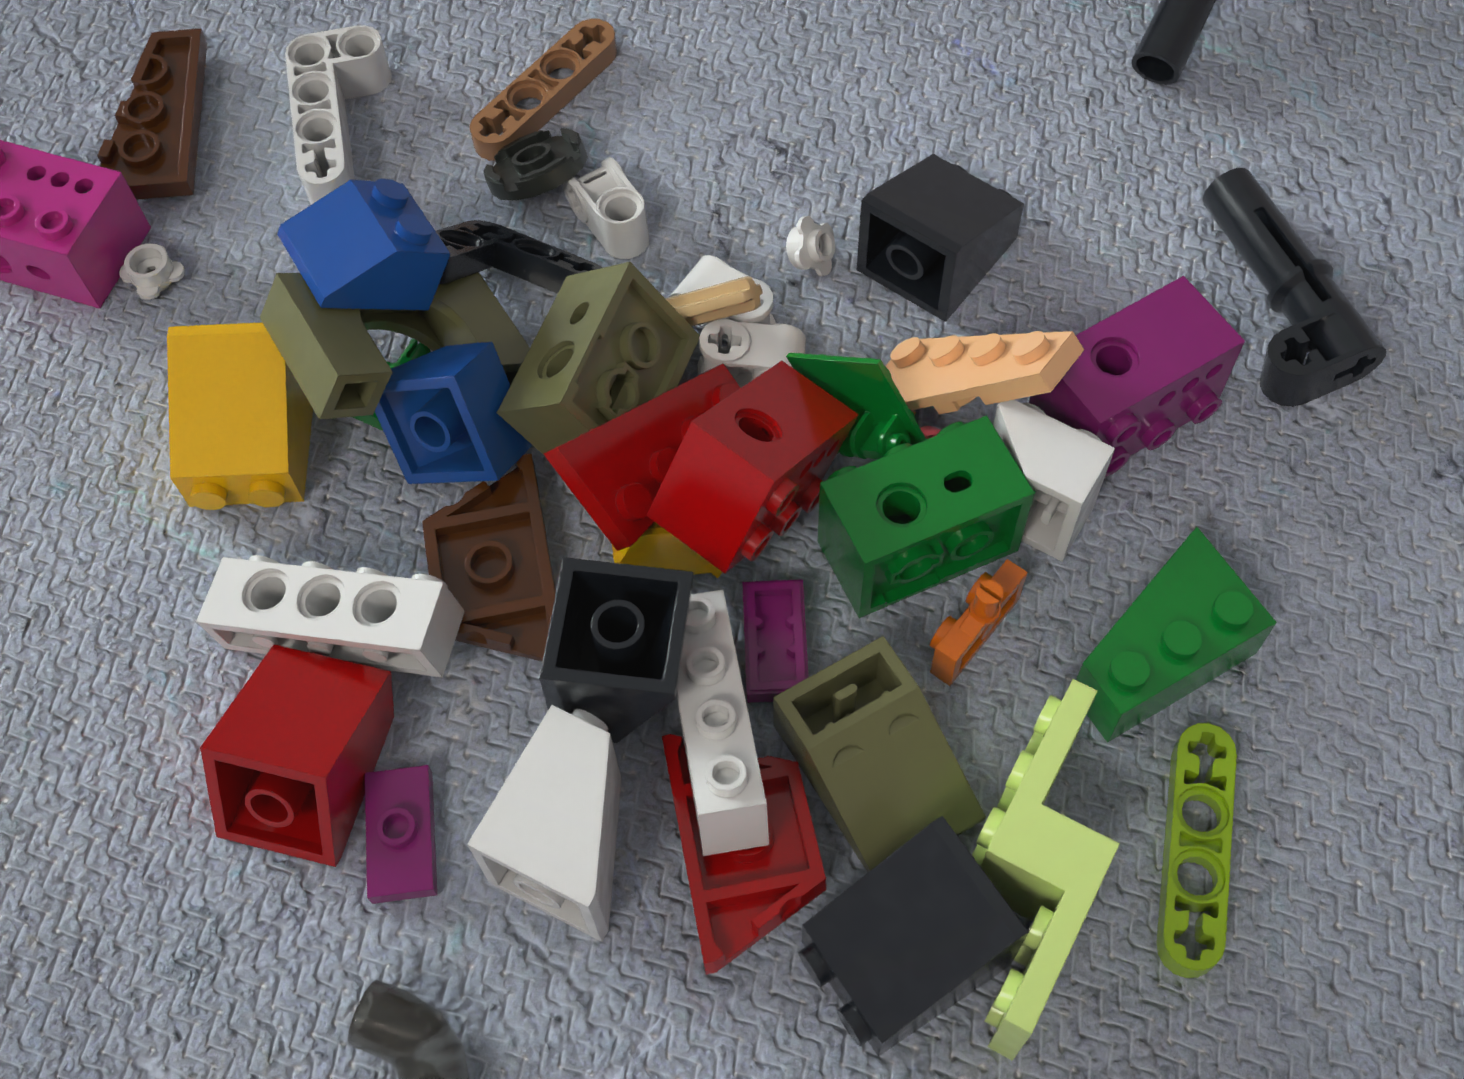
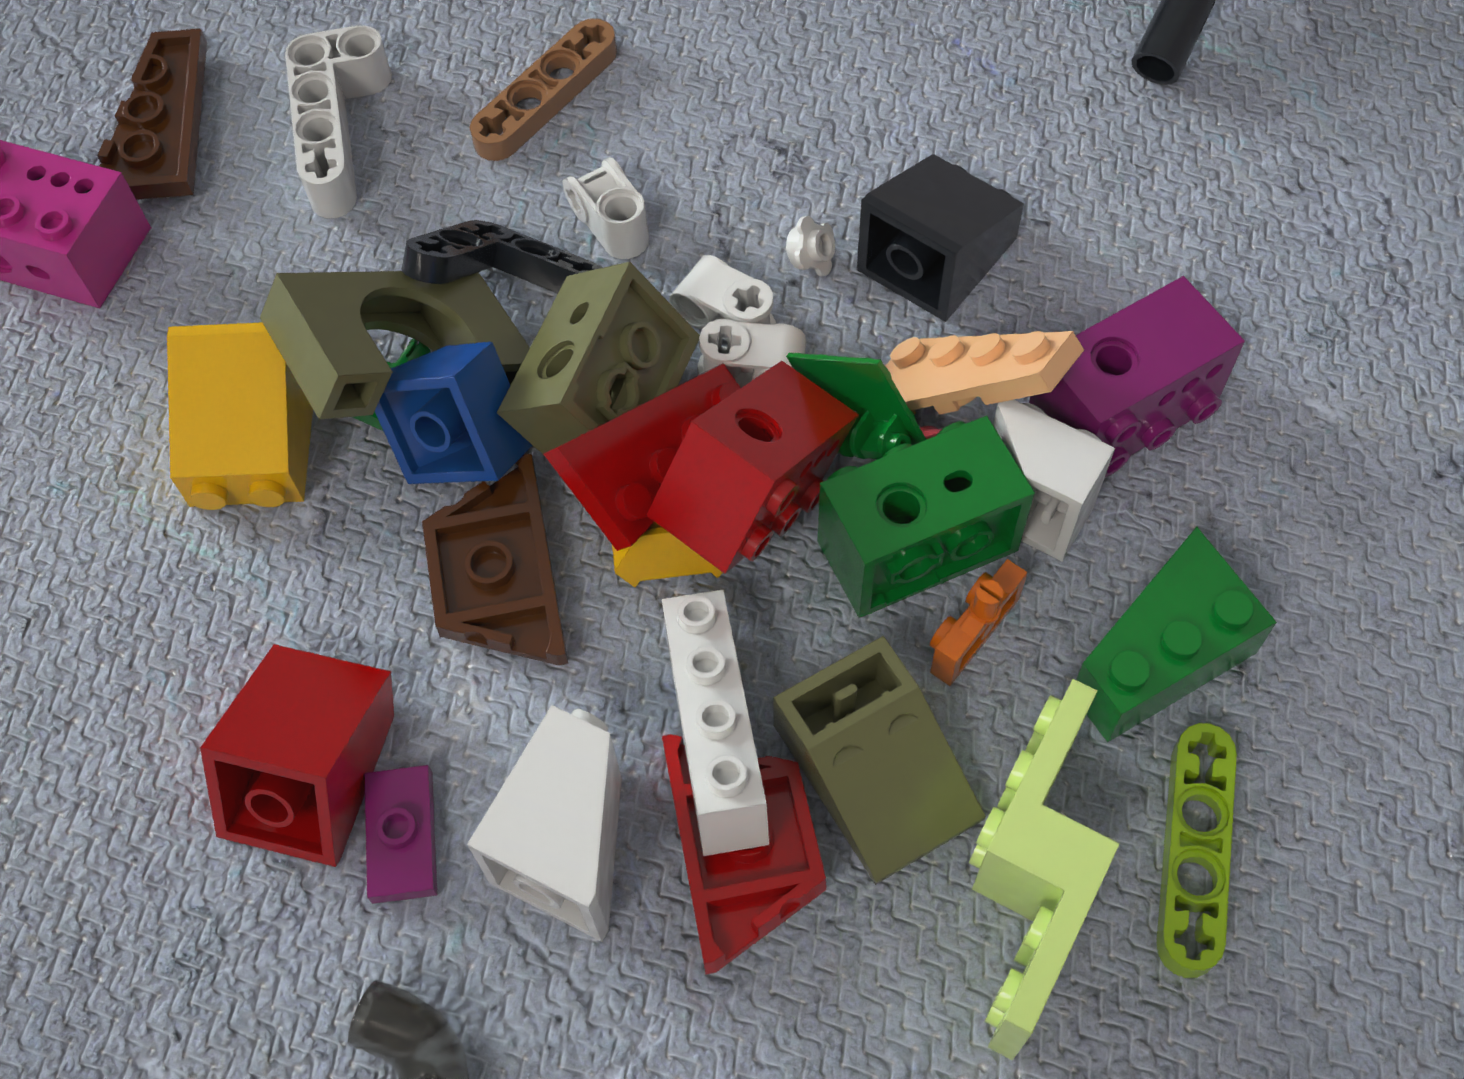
white plate [119,243,185,300] -> none
white brick [196,555,465,678] -> none
blue slope [277,178,451,310] -> none
pearl dark grey tile [484,128,588,201] -> none
black slope [539,557,694,743] -> none
tan axle [666,276,763,326] -> none
magenta plate [742,579,809,703] -> none
black slope [798,816,1028,1057] -> none
black piece [1202,168,1386,407] -> none

